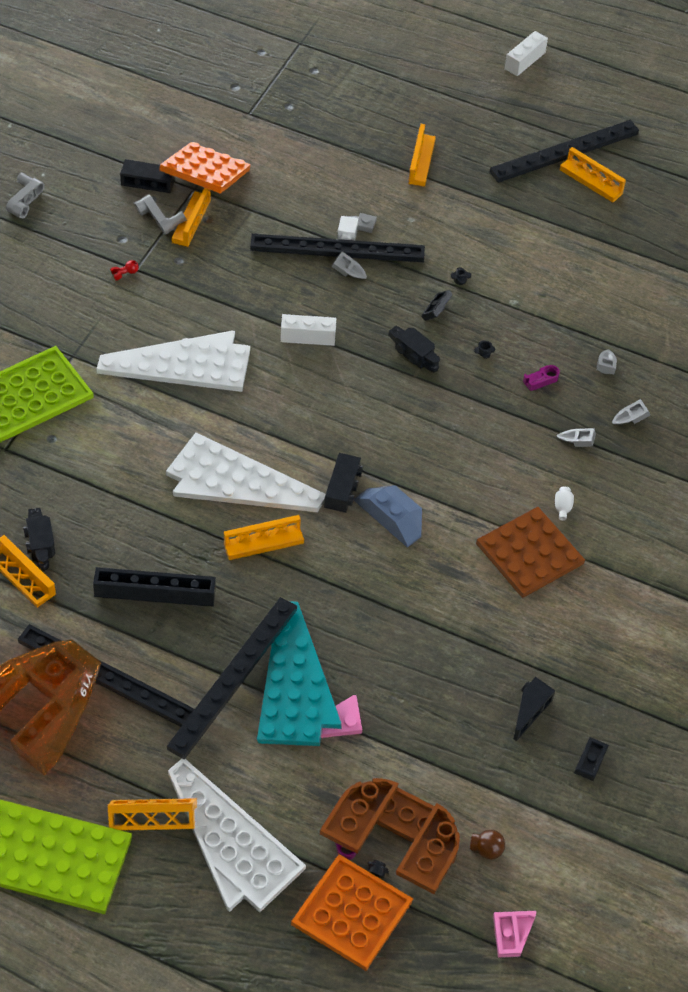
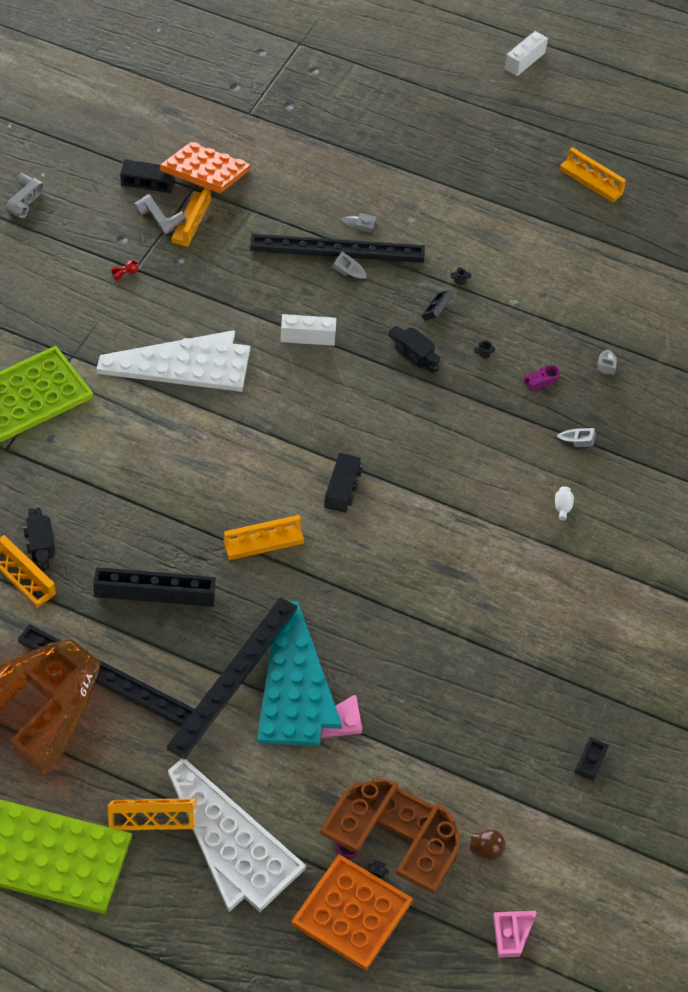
white wing [166,433,325,512] -> none
white brick [337,216,358,240] -> none
sand blue wedge [354,485,422,547] -> none
light orange fence [408,124,436,187] -> none
dark orange plate [476,507,585,598] -> none
black plate [490,119,639,183] -> none
black slope [513,677,555,741] -> none
light grey plate [612,399,650,424] -> none

